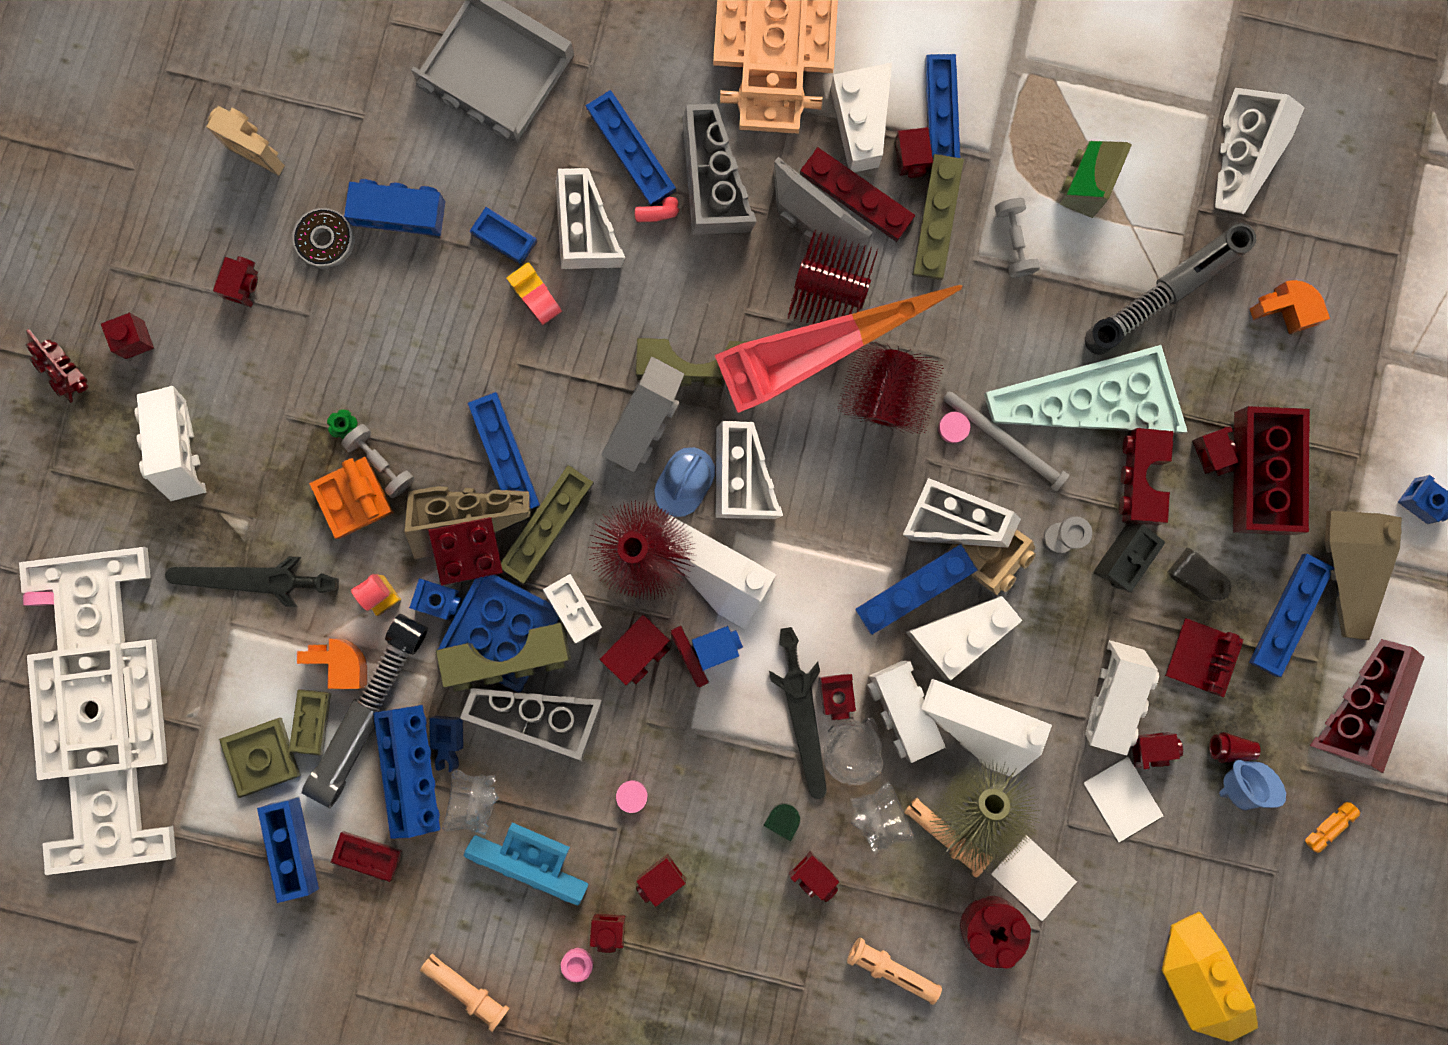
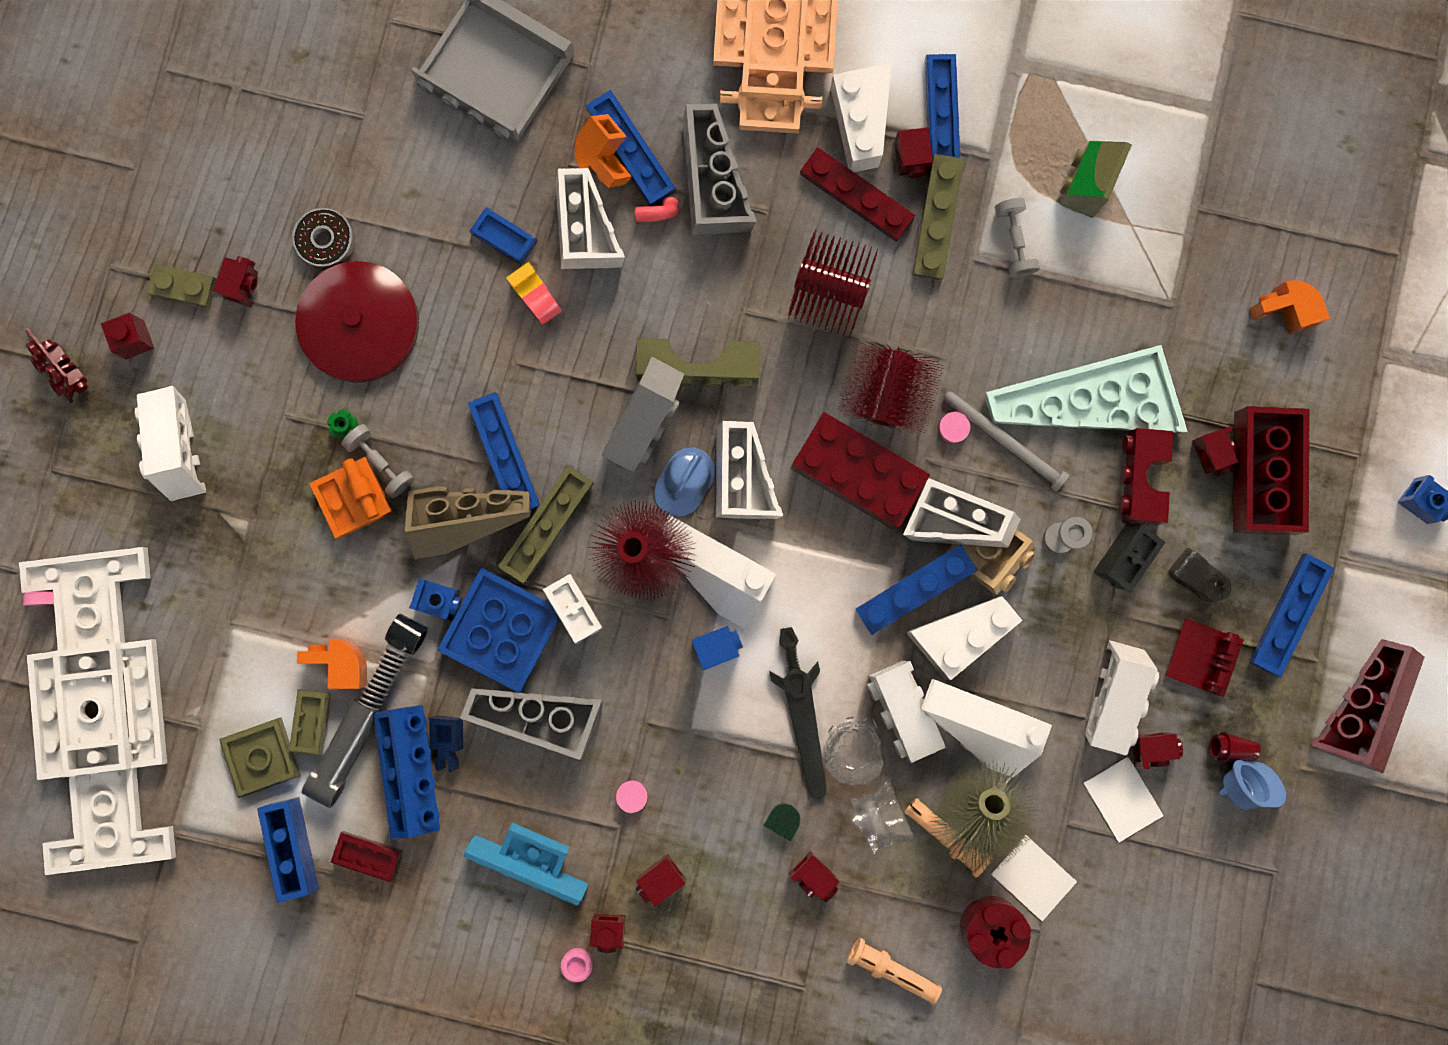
pearl dark grey sword [165,556,339,607] -> none
tan plate [206,106,285,176] -> none
blue brick [344,179,446,236] -> none
coral leg [351,574,401,616] -> none
light nougat pin [419,954,510,1032] -> none
dark red hinge [428,517,503,586] -> none
olive arch [436,623,571,692] -> none
clear hair [442,770,498,835] -> none
dark red brick [599,615,671,686] -> none
dark red tile [670,625,710,688] -> none
coral plate [715,285,963,413] -> none
light grey wedge [773,157,873,249] -> none
dark red brick [819,674,856,720] -> none
piece [1085,223,1256,355] -> none
yellow wedge [1161,911,1258,1042] -> none
white wedge [1215,88,1305,214] -> none
light orange axle [1305,802,1360,853] -> none
dark tan wedge [1325,511,1402,640] -> none
none -> olive plate [147,264,217,308]
none -> dark red dish [295,261,419,383]
none -> orange brick [575,114,632,188]
none -> dark red brick [790,412,930,531]

